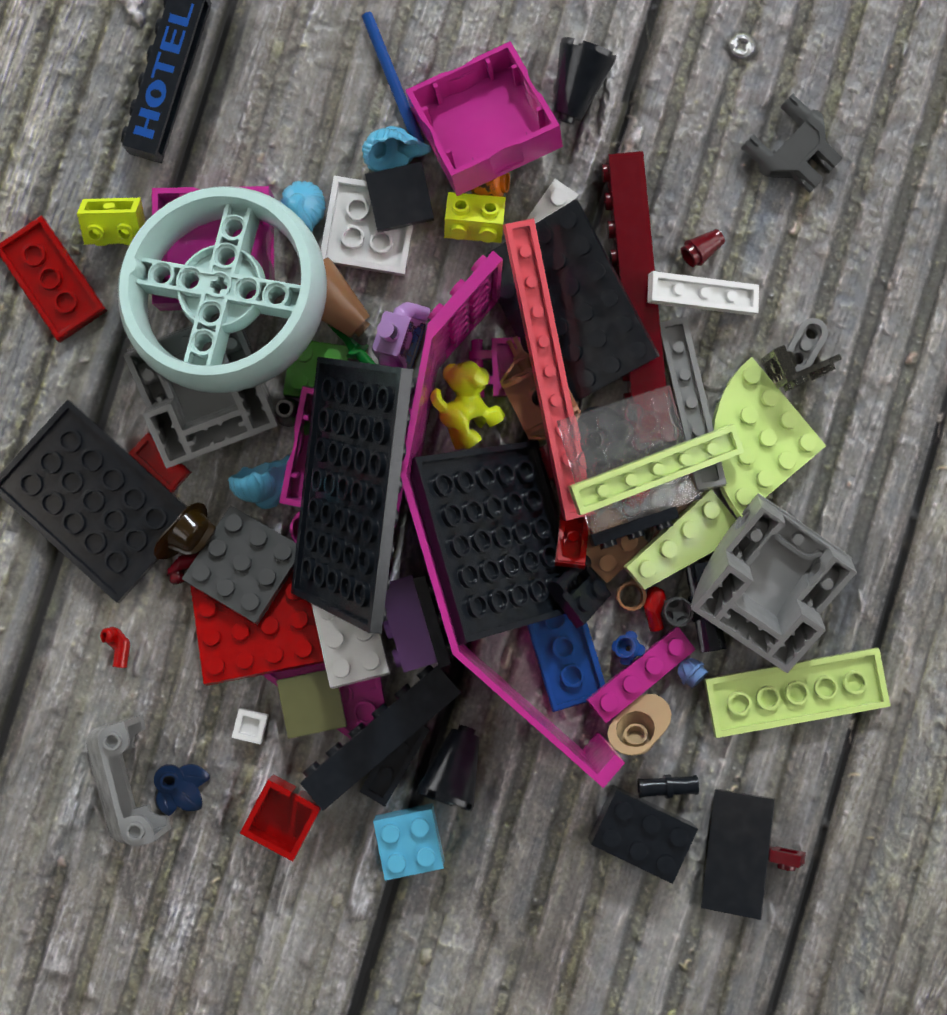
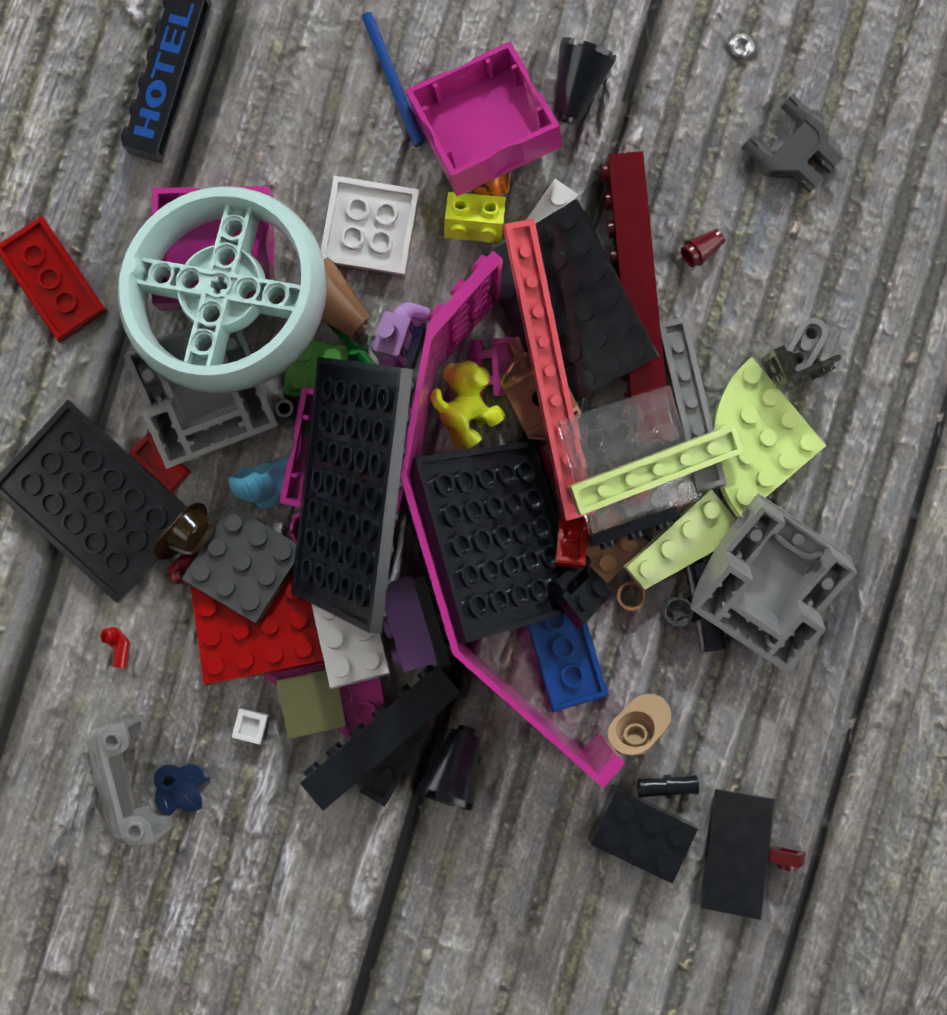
neon yellow brick [77,198,146,246] -> none
red piece [240,774,321,862] -> none
medium azure hair [281,181,326,232] -> none
medium azure hair [362,126,431,172] -> none
black tile [365,162,434,233] -> none
medium azure brick [373,803,445,881] -> none
dark pink plate [586,626,696,723] -> none
blue plate [612,631,645,666] -> none
red arm [643,586,666,632] -> none
white plate [647,271,759,316] -> none
medium blue plate [677,658,708,689] -> none
yellowish green plate [704,647,891,738] -> none

